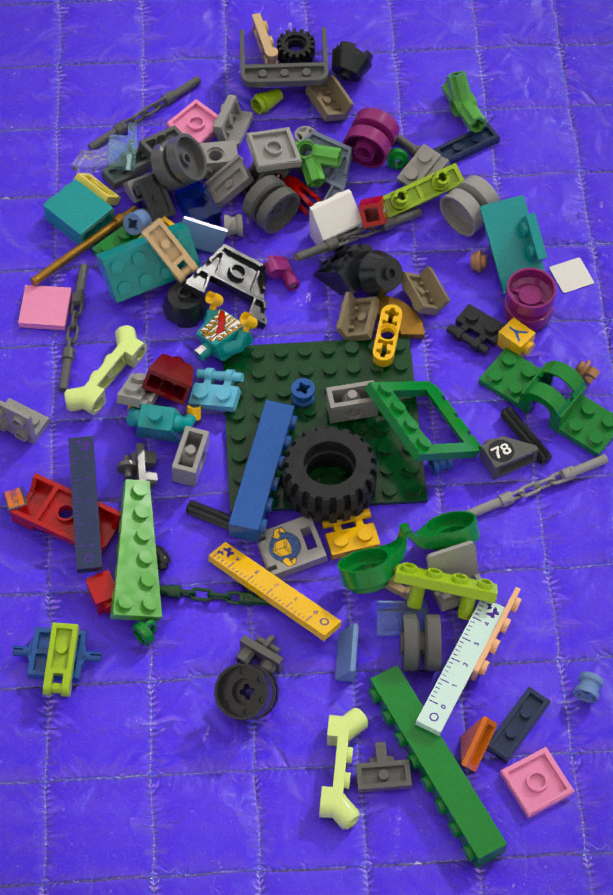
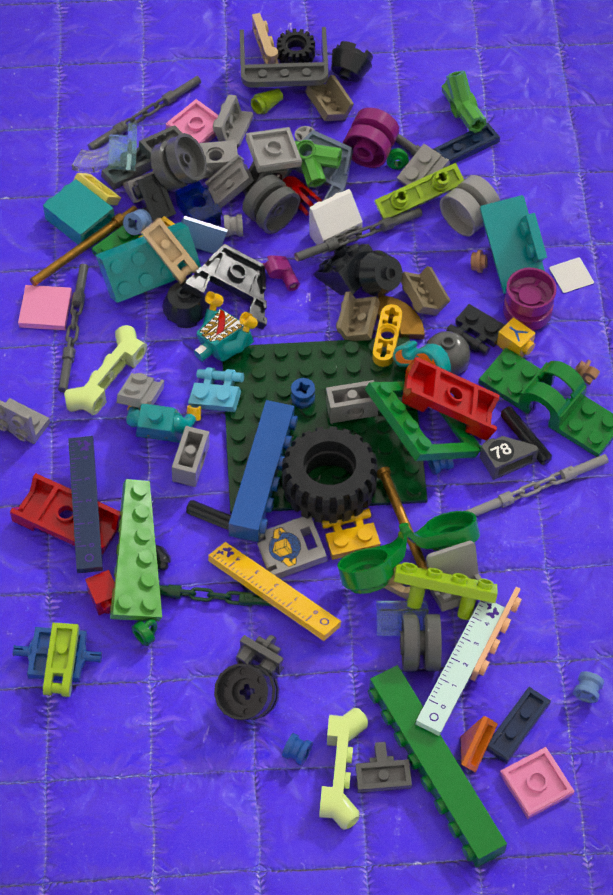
sticker [3,487,28,510] -> none
dark grey hips [117,443,158,488] -> none
dark red torso [141,354,194,406] -> none
medium blue slope [335,623,359,682] -> none
red brick [358,195,388,228] -> none
none -> blue wheel [282,733,313,766]
none -> pearl gold bar [377,467,427,569]
none -> teal animal [393,341,451,372]
none -> red piece [402,357,500,441]
none -> dark grey cylinder [426,331,470,376]

